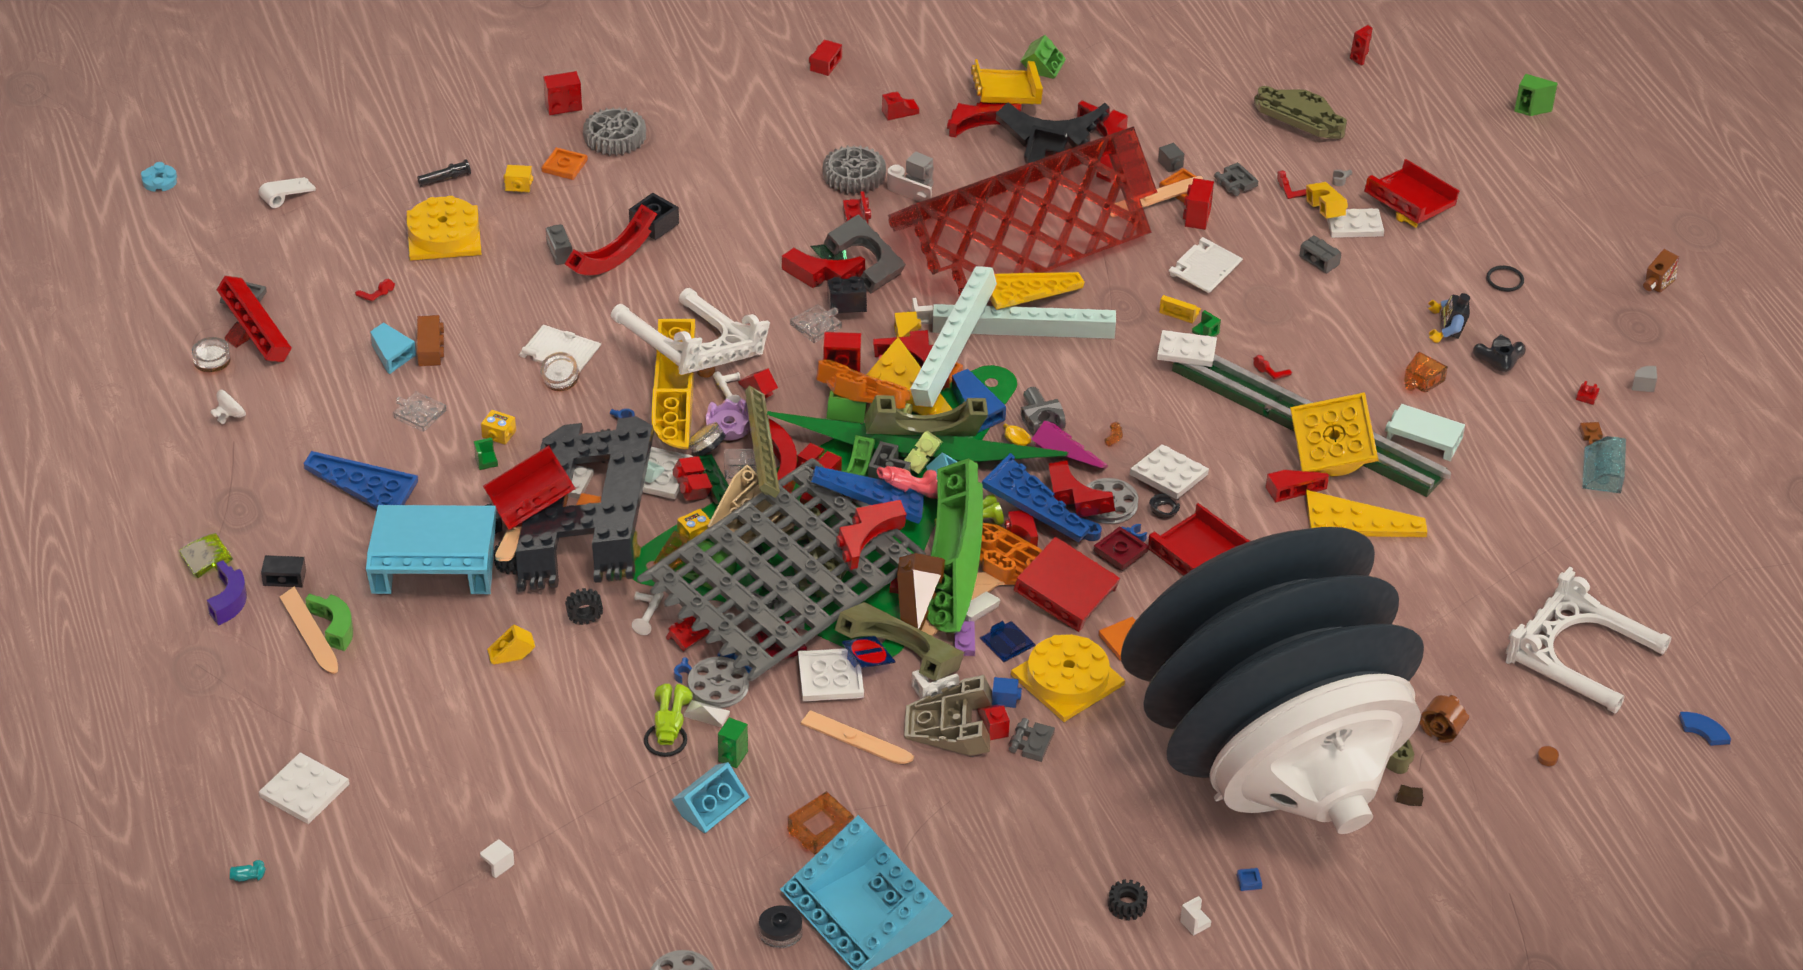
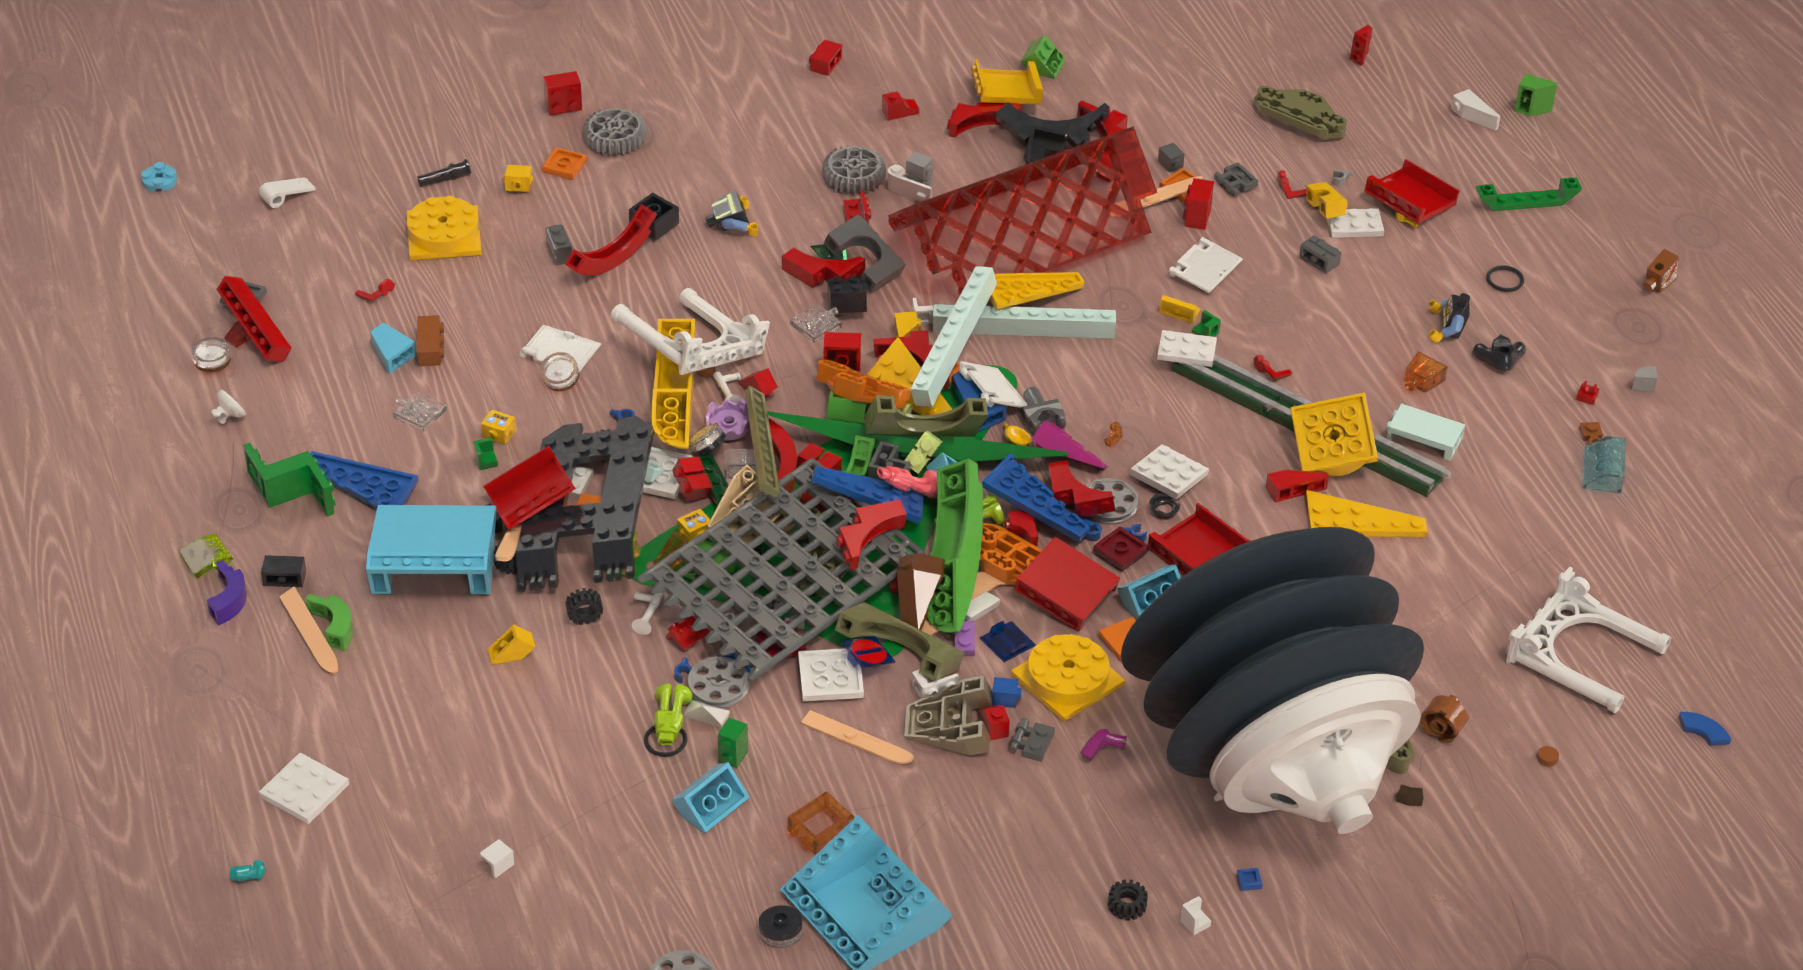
none -> green bracket [243,443,336,516]
none -> torso [705,190,758,237]
none -> white window [959,361,1028,408]
none -> magenta arm [1080,729,1127,761]
none -> medium azure slope [1117,565,1181,620]
none -> white slope [1451,89,1500,131]
none -> green slope [1476,177,1582,211]

